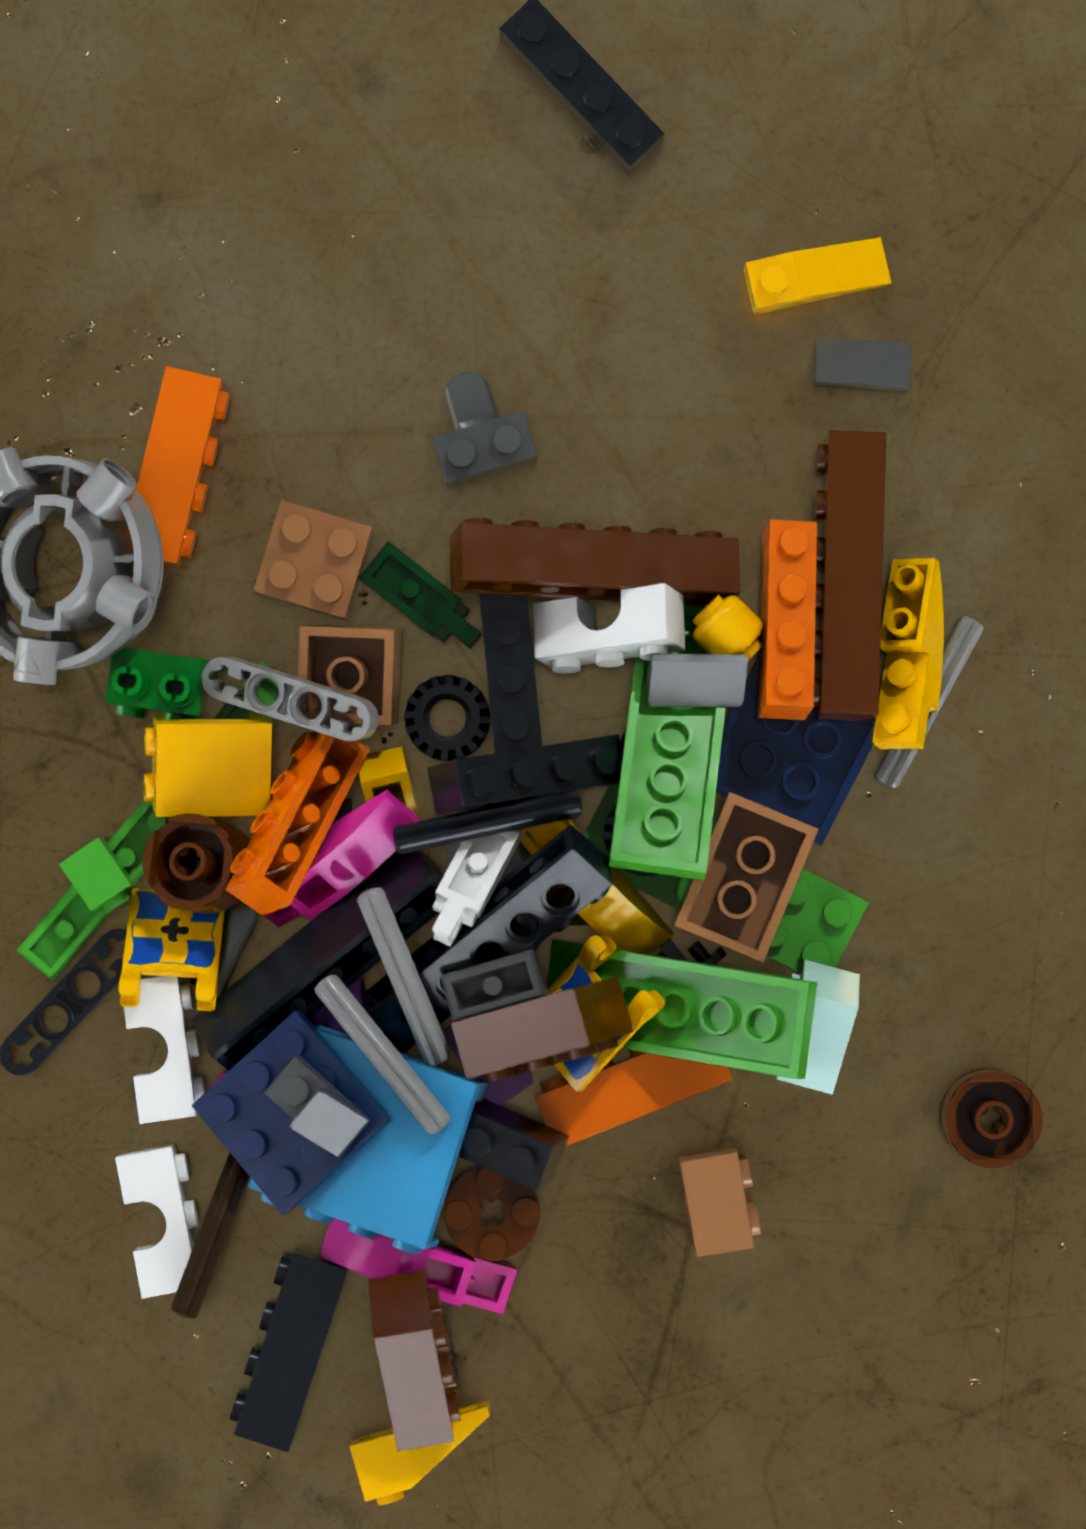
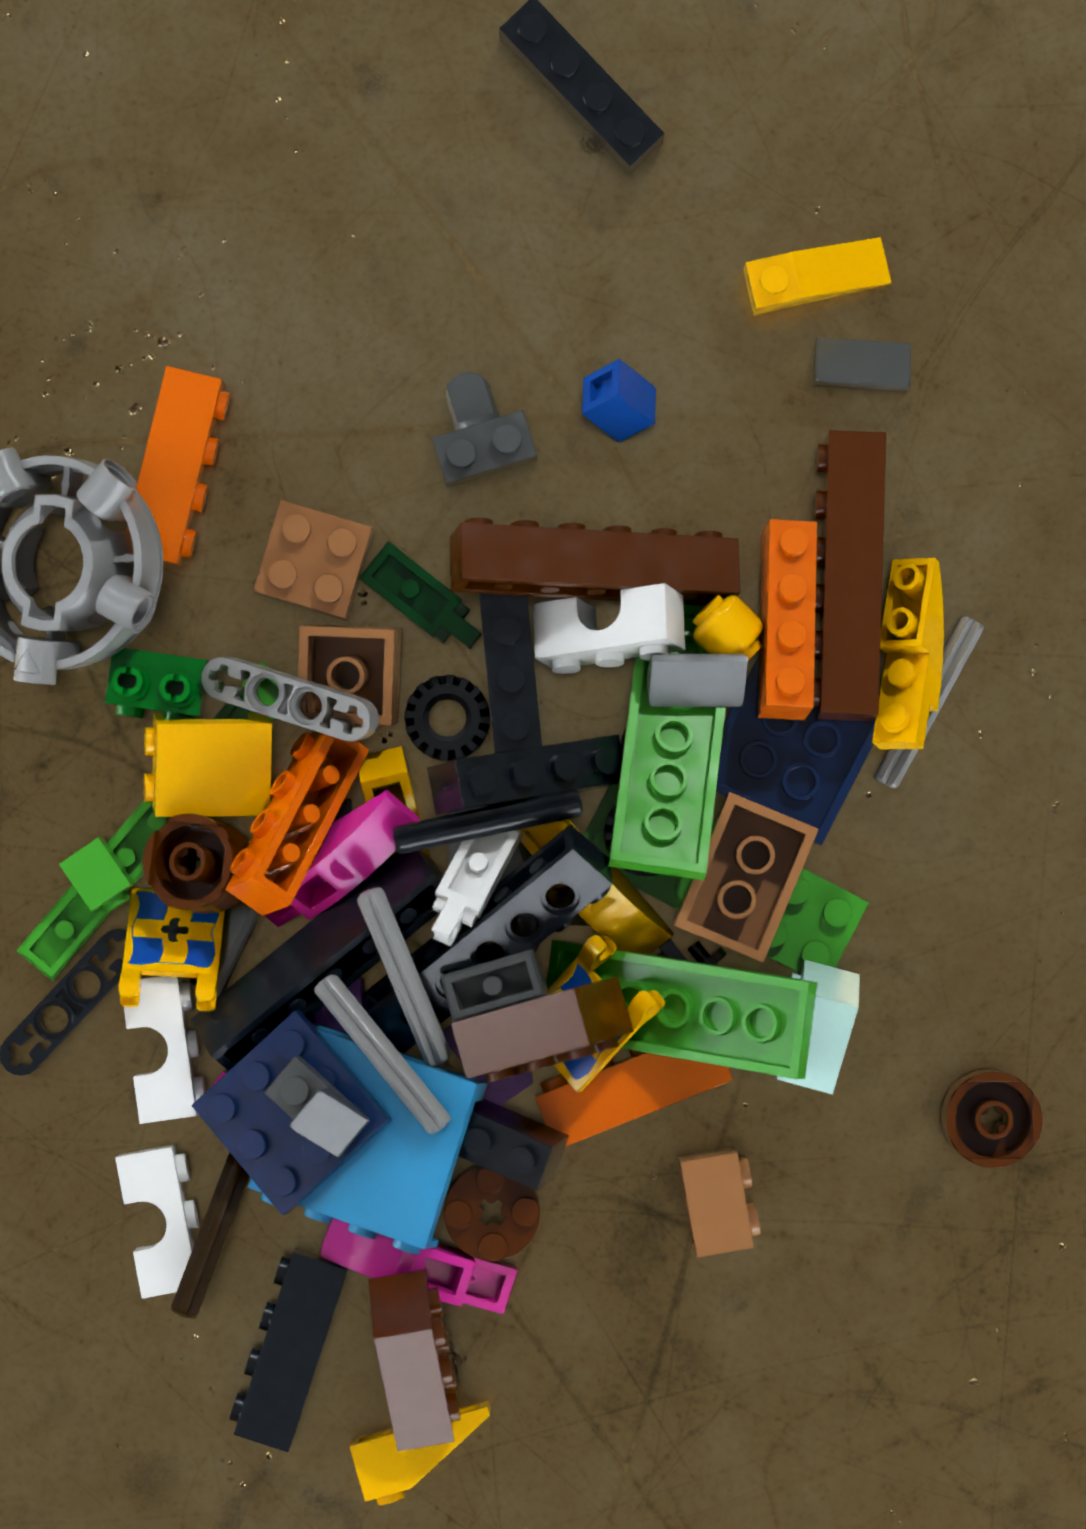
none -> blue panel [582,358,656,441]

